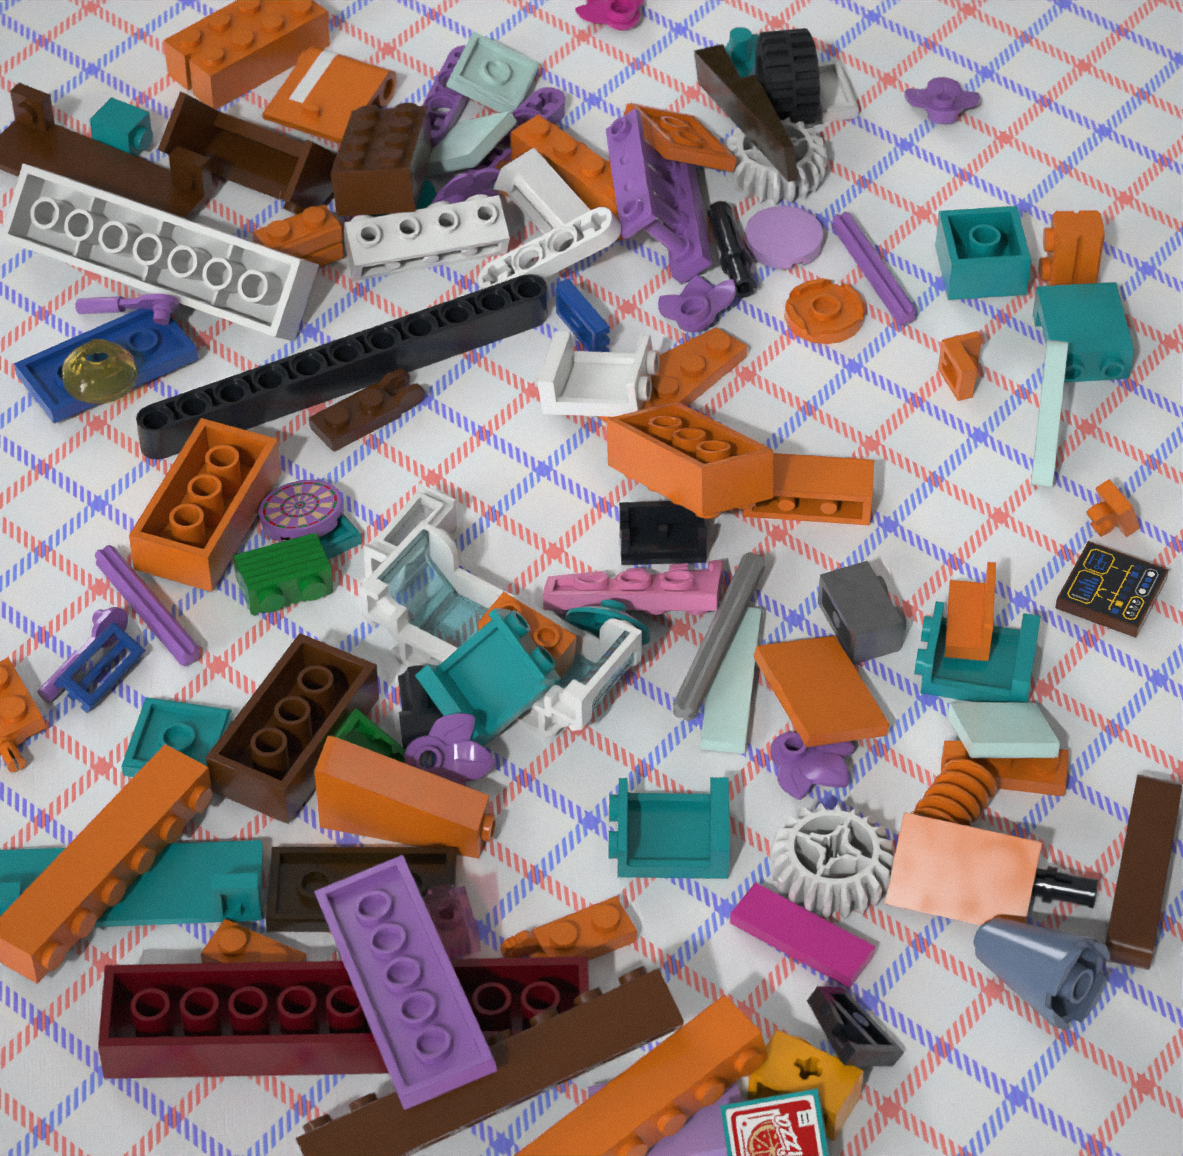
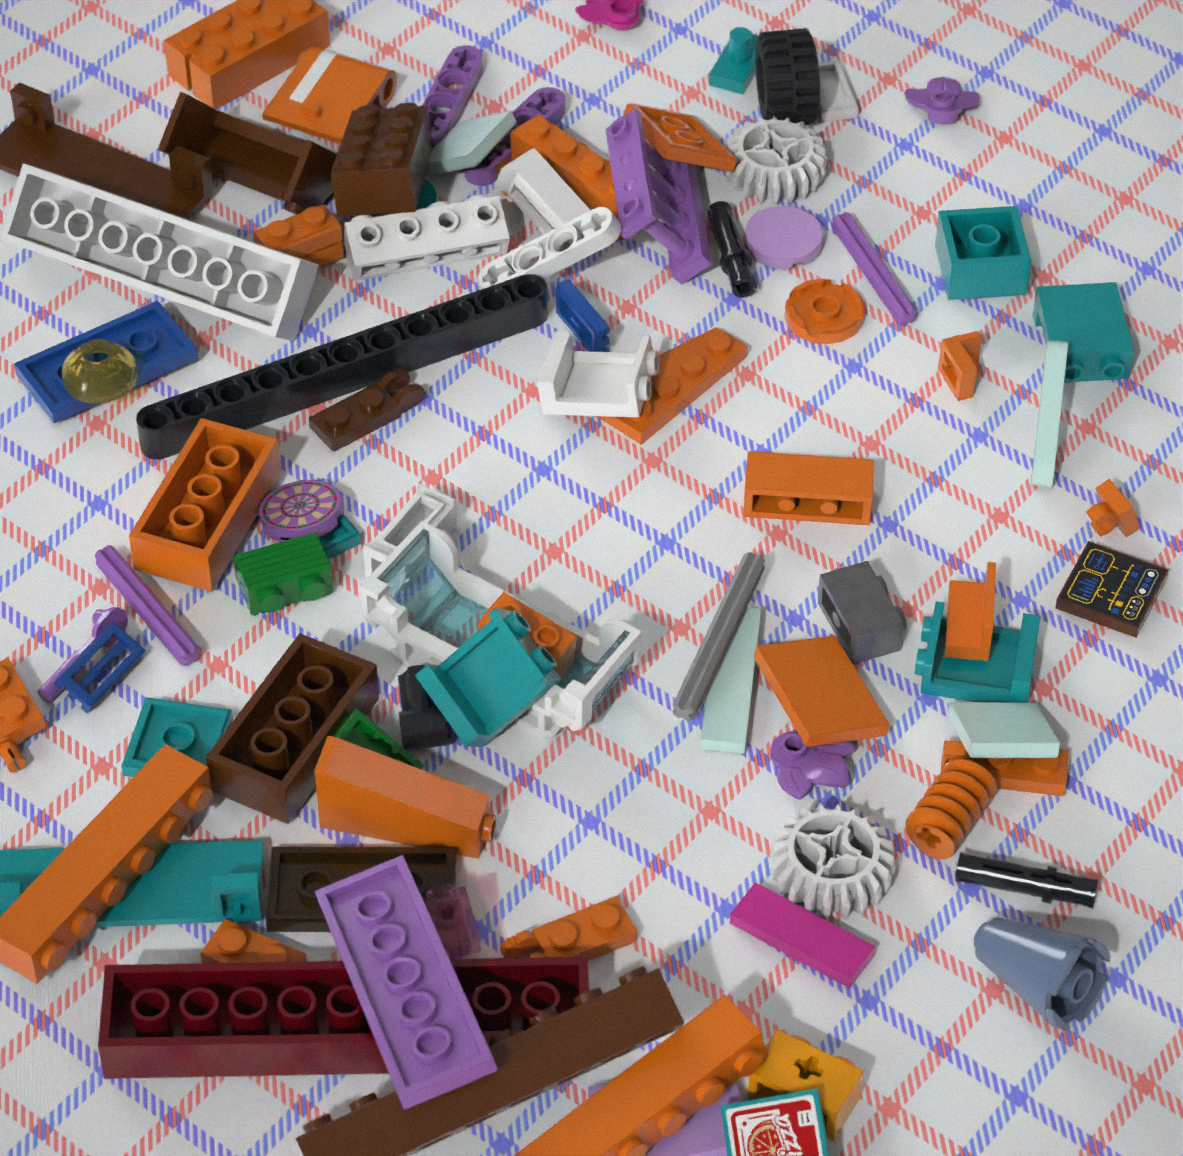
medium lavender piece [75,294,179,325] -> none
teal brick [89,97,153,157] -> none
medium lavender plate [404,713,496,787] -> none
medium lavender plate [432,168,500,204] -> none
light aqua tile [446,31,540,113] -> none
bright pink wing [543,560,724,615] -> none
teal dish [565,600,652,645] -> none
orange brick [607,401,773,519] -> none
teal panel [608,777,730,879] -> none
black hinge [619,501,707,565] -> none
medium lavender plate [658,275,736,332] -> none
dark brown slope [694,44,798,182] -> none
black wing [807,986,904,1067] -> none
tile [885,812,1043,925] -> none
orange brick [1039,210,1105,286] -> none
reddish brown beam [1103,774,1183,970] -> none

